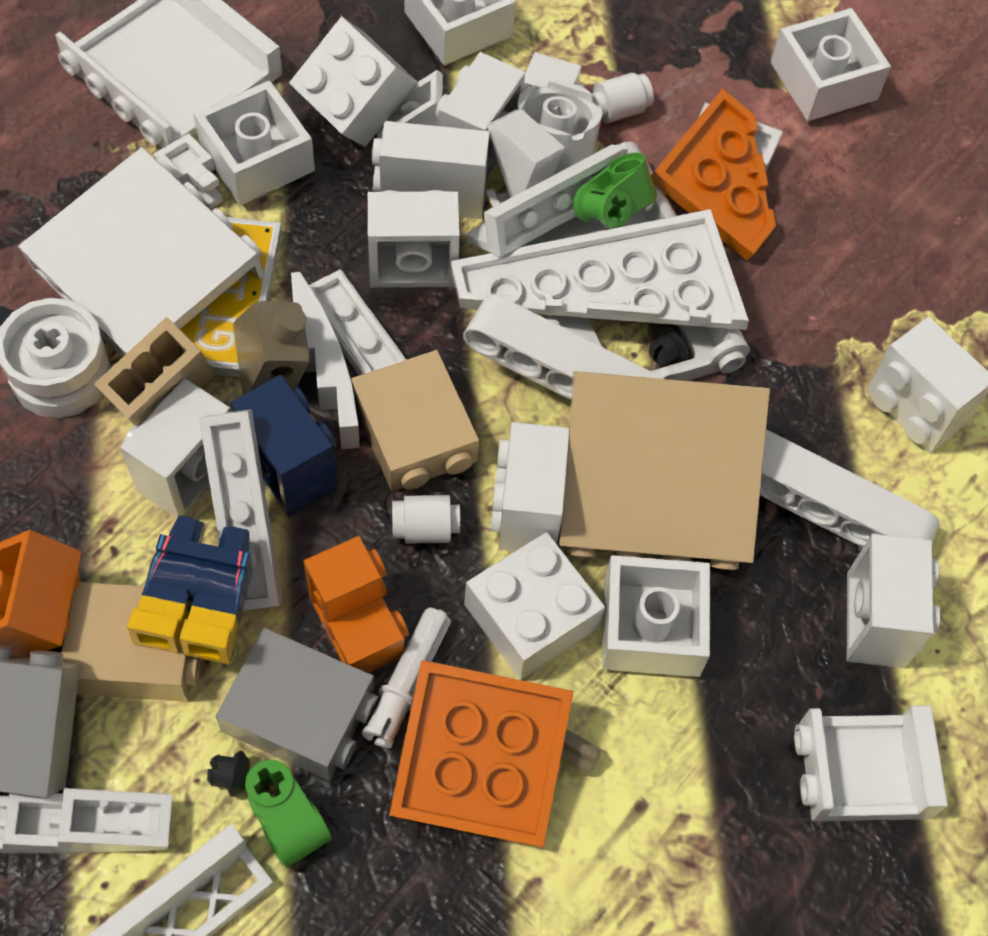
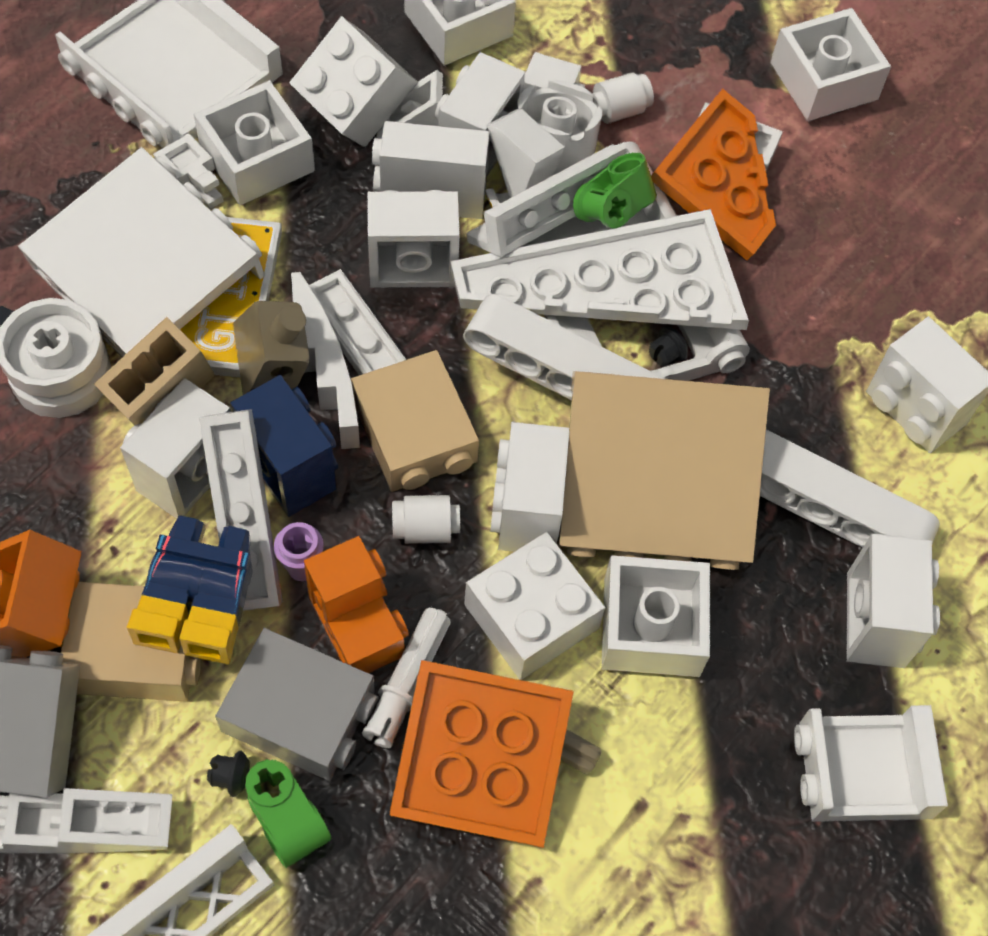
none -> lavender cone [274,522,324,581]

